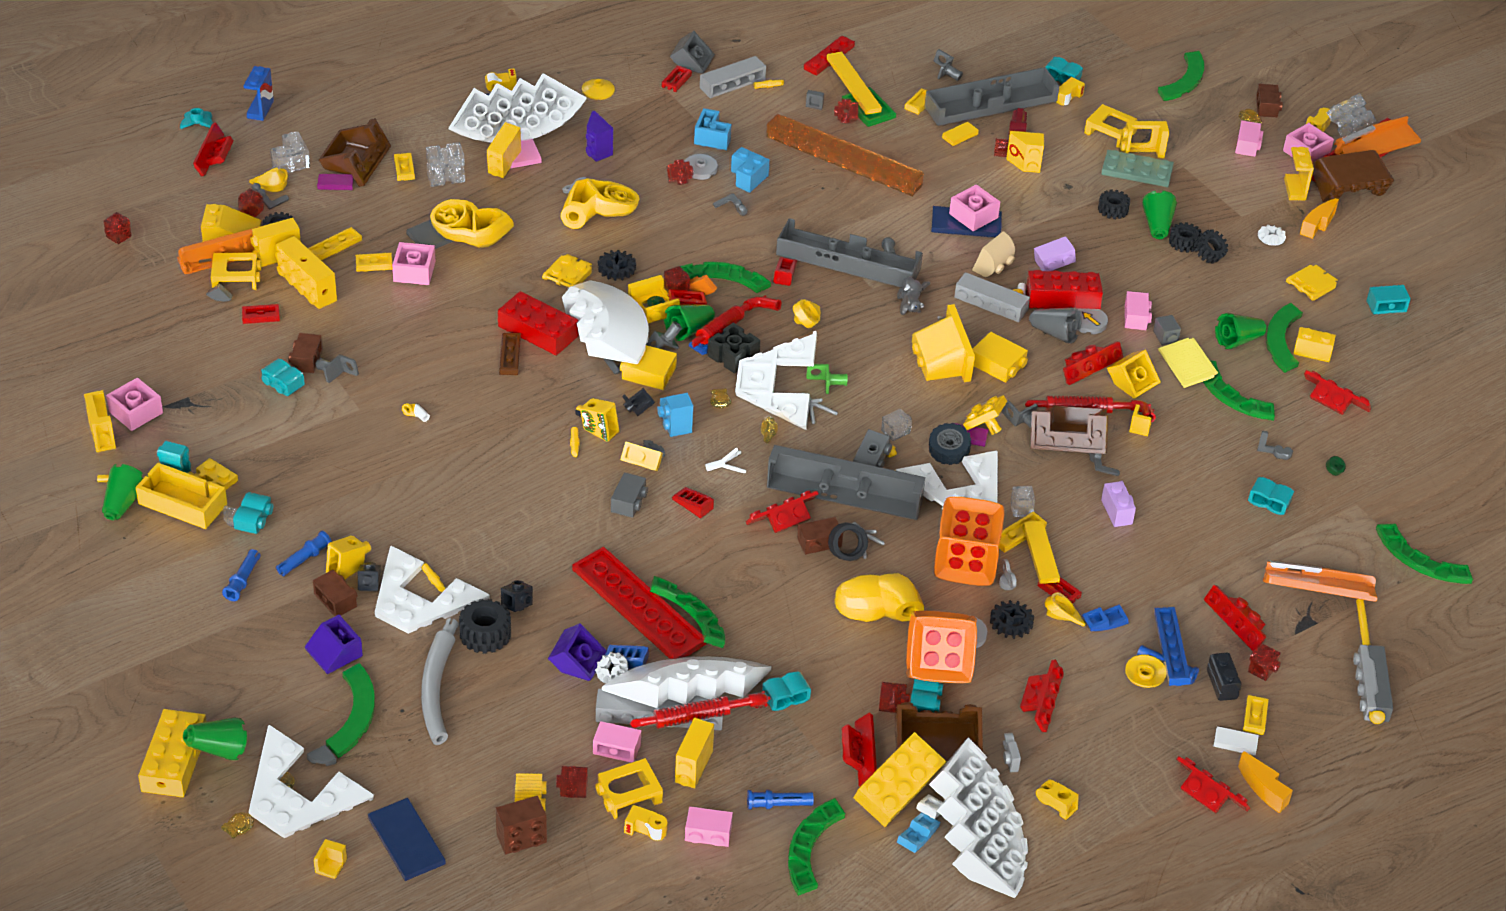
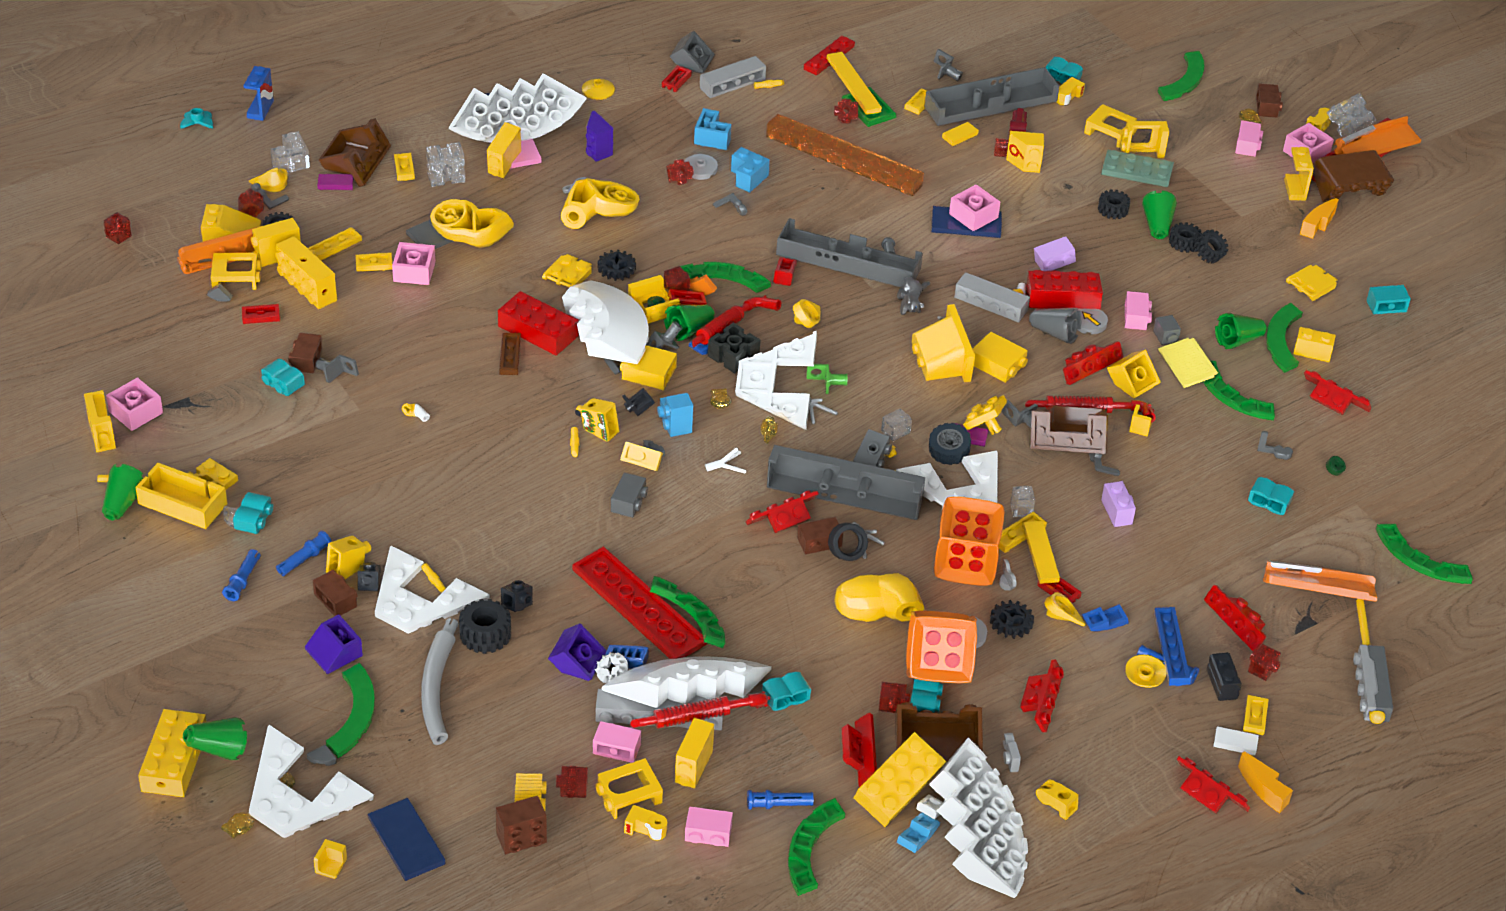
teal brick [157,441,191,473] -> none
red bracket [193,122,234,176] -> none
yellow leg [485,68,517,92] -> none
red slope [672,487,714,519] -> none
dark grey tile [806,90,824,110] -> none
tan brick [972,231,1015,277] -> none
white gear [1258,225,1286,245] -> none

